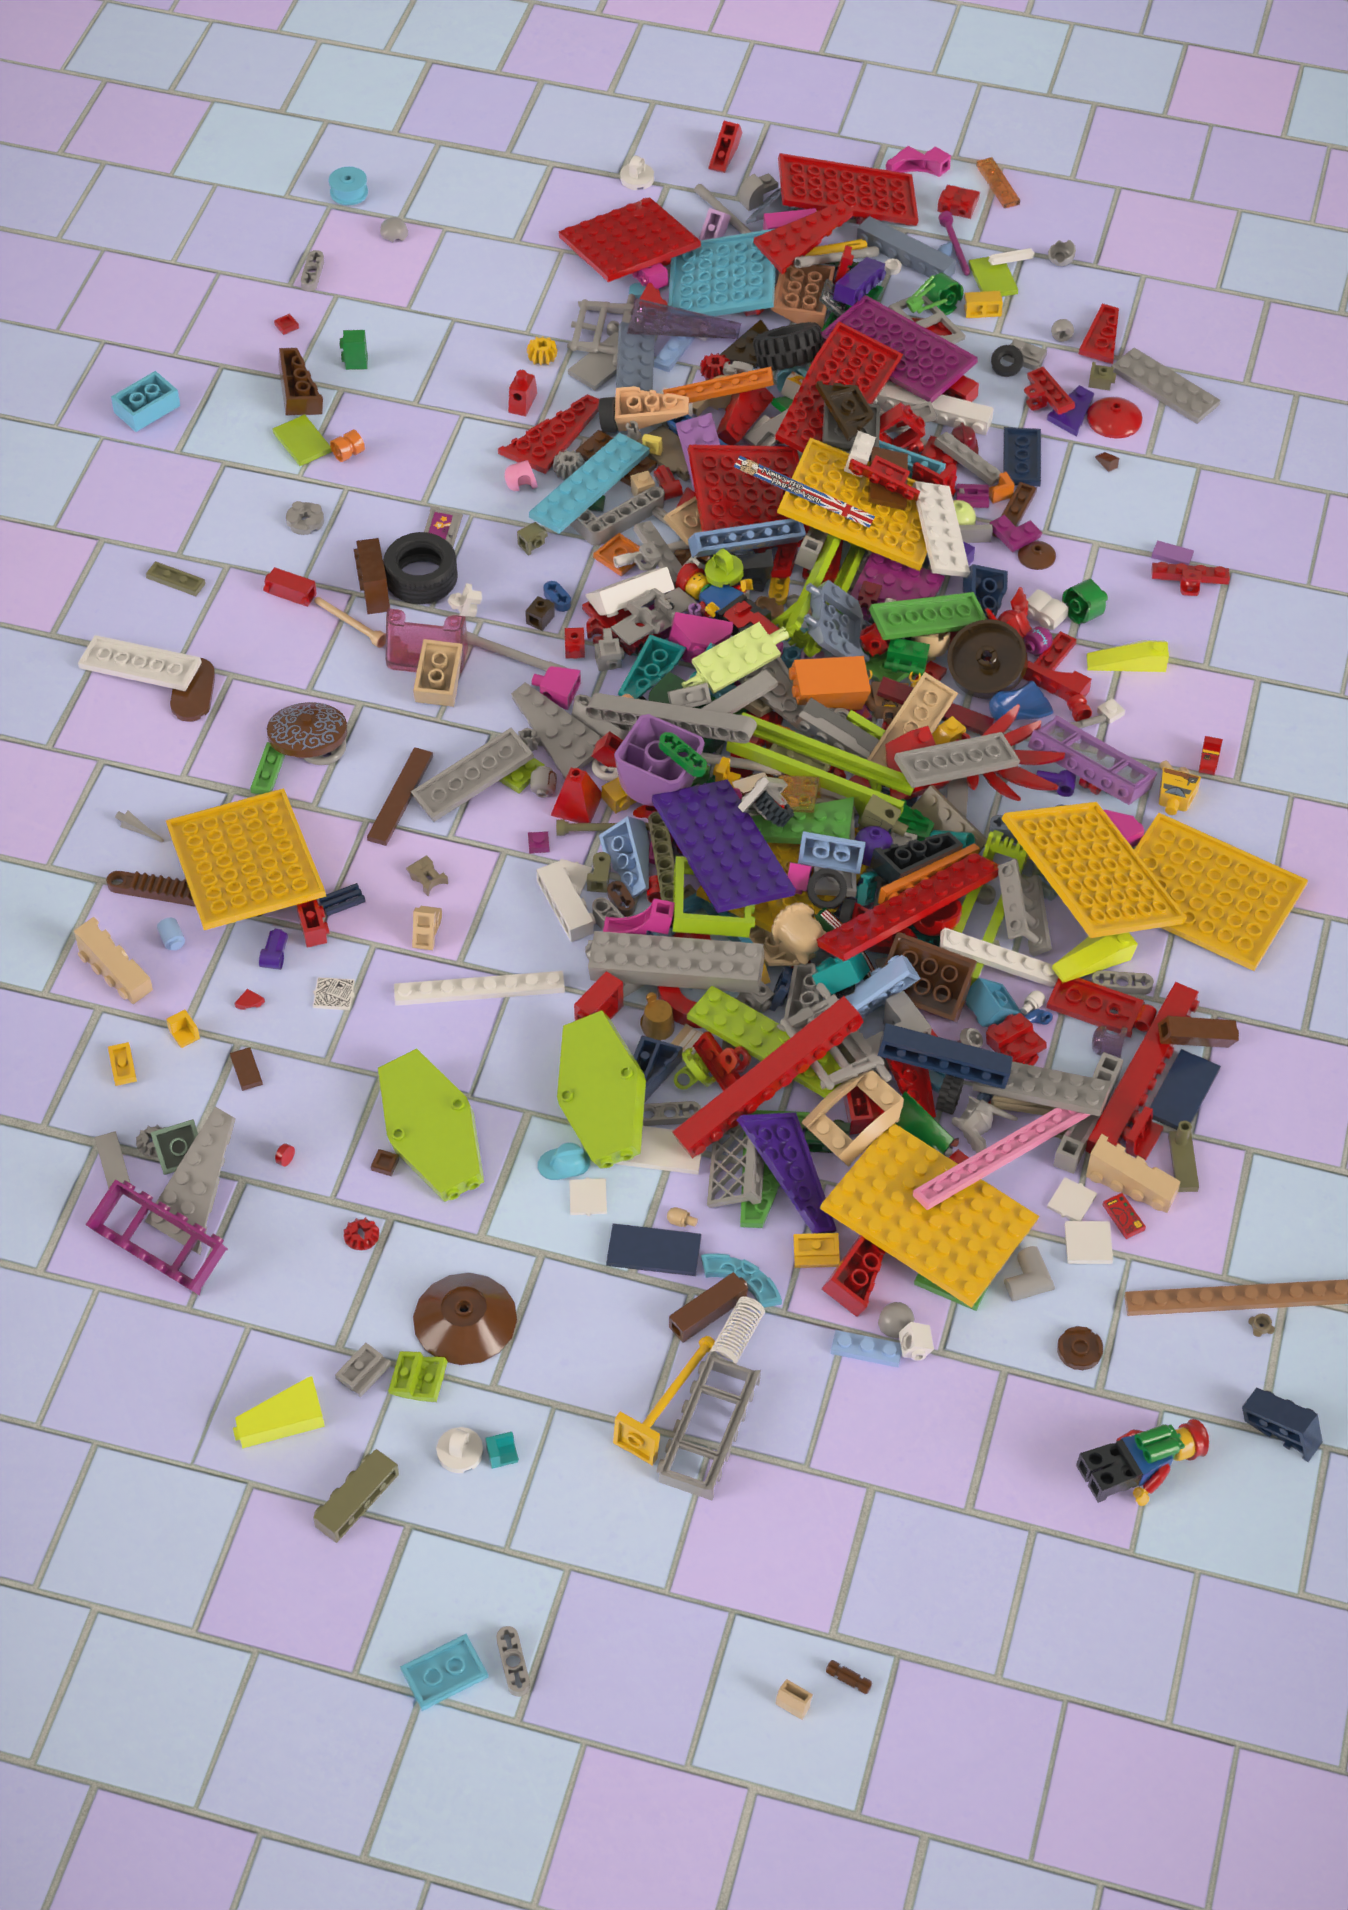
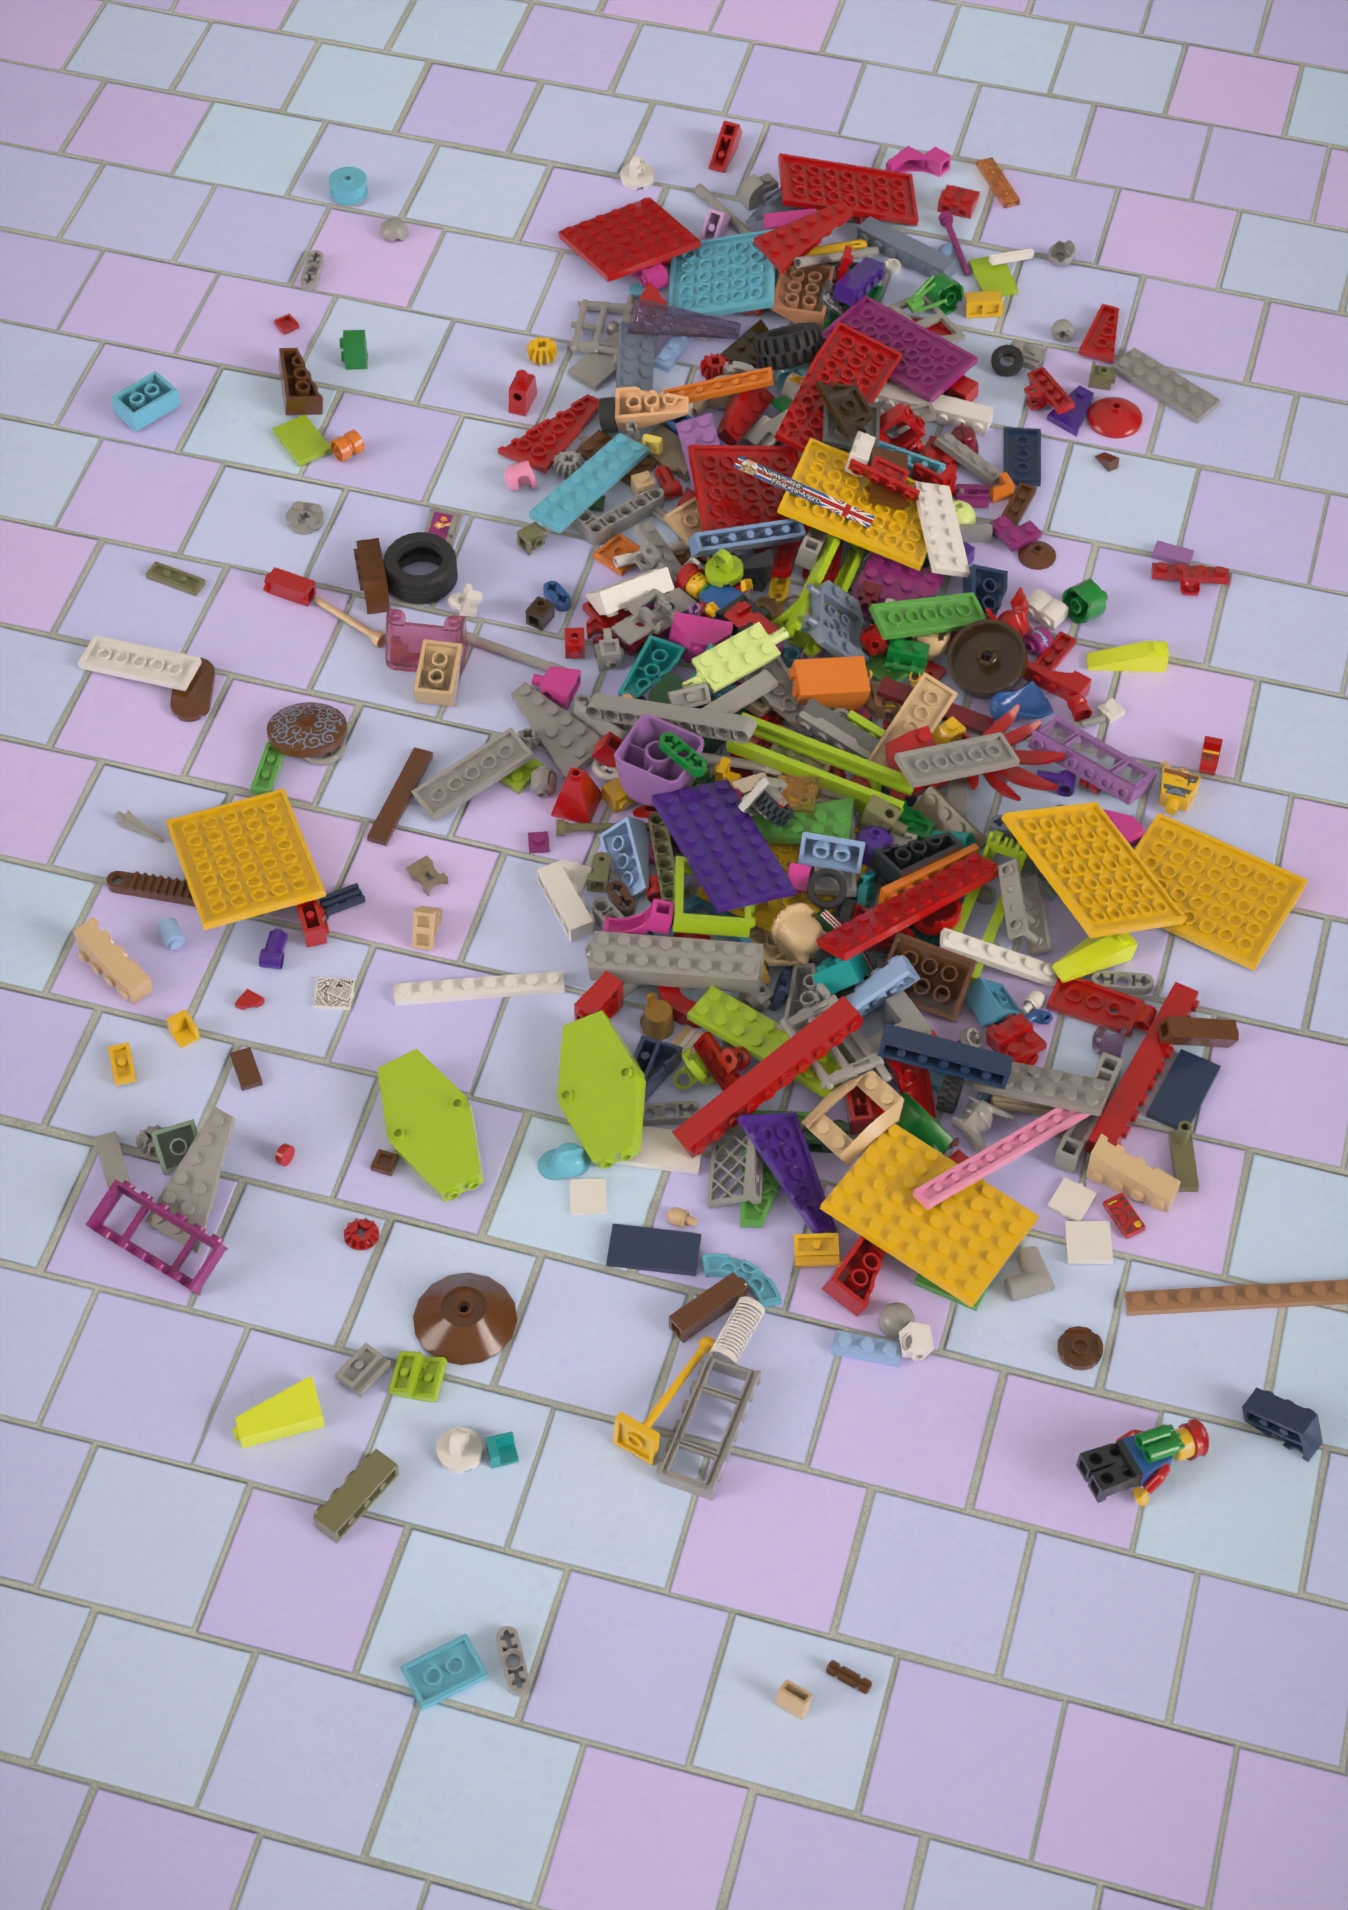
red bracket [1124,1106,1164,1161] -> none
dark tan plate [1248,1313,1275,1337] -> none

